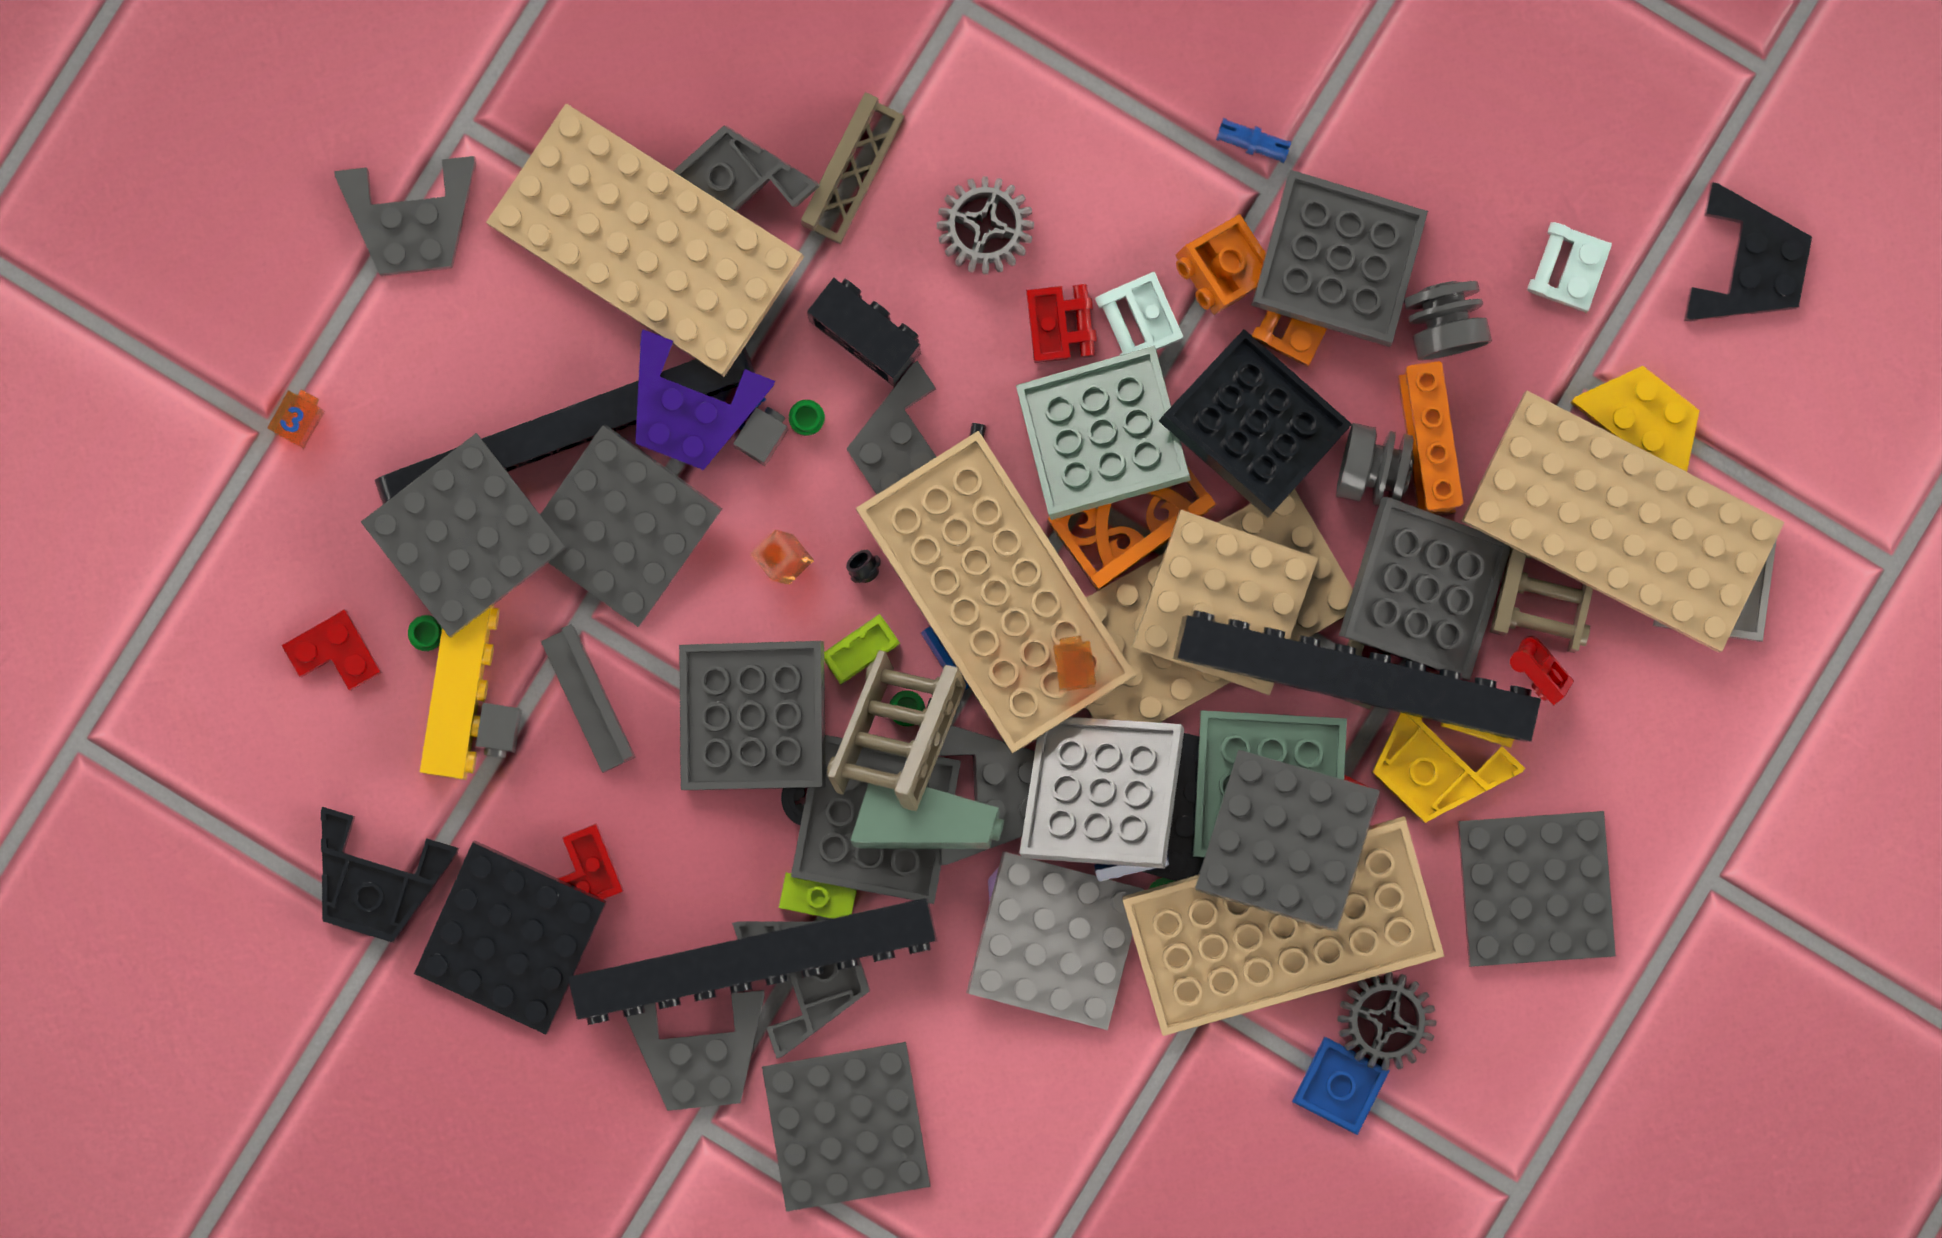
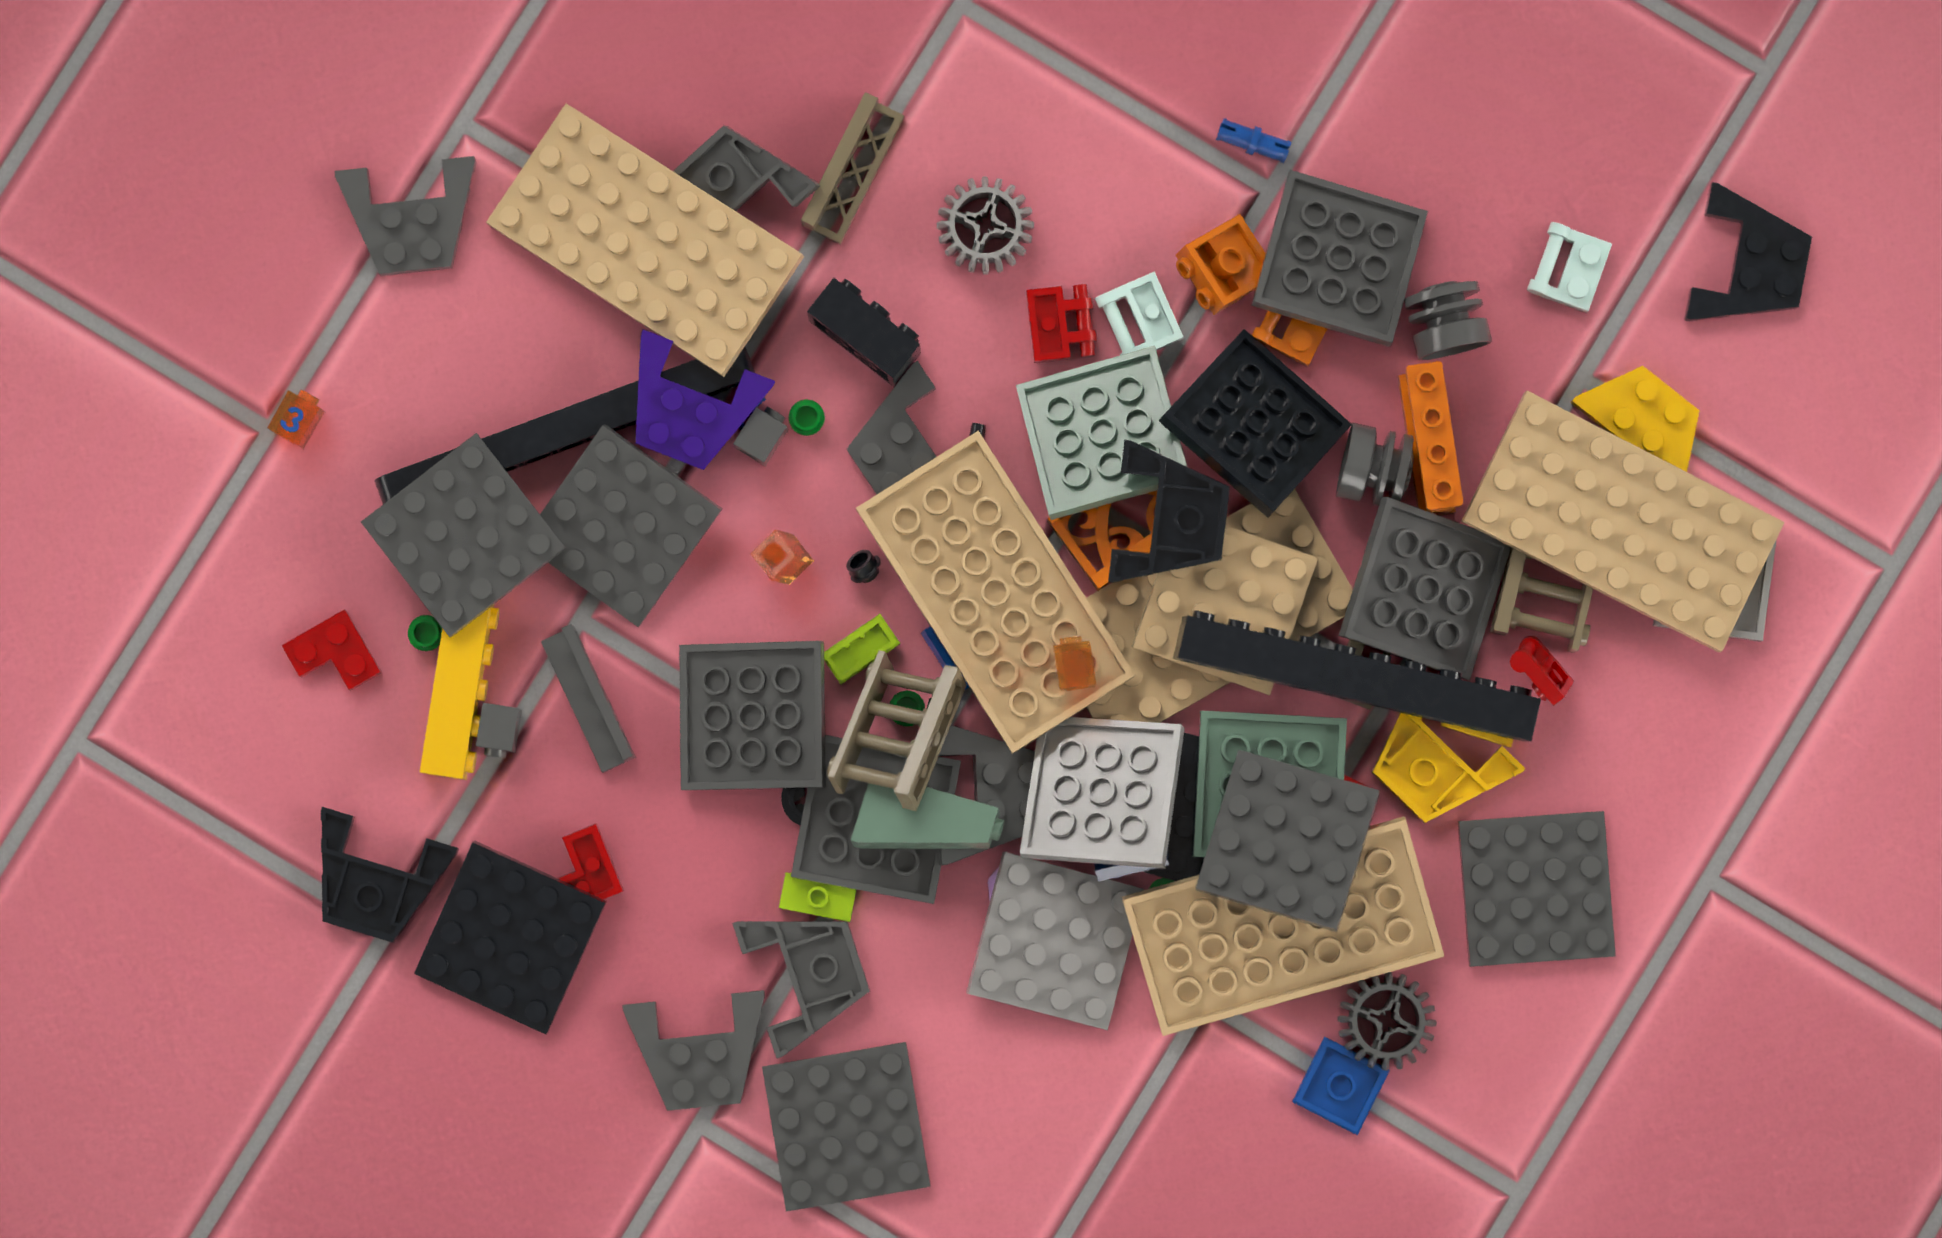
black brick [568,898,937,1025] -> none
none -> black wing [1108,439,1230,583]

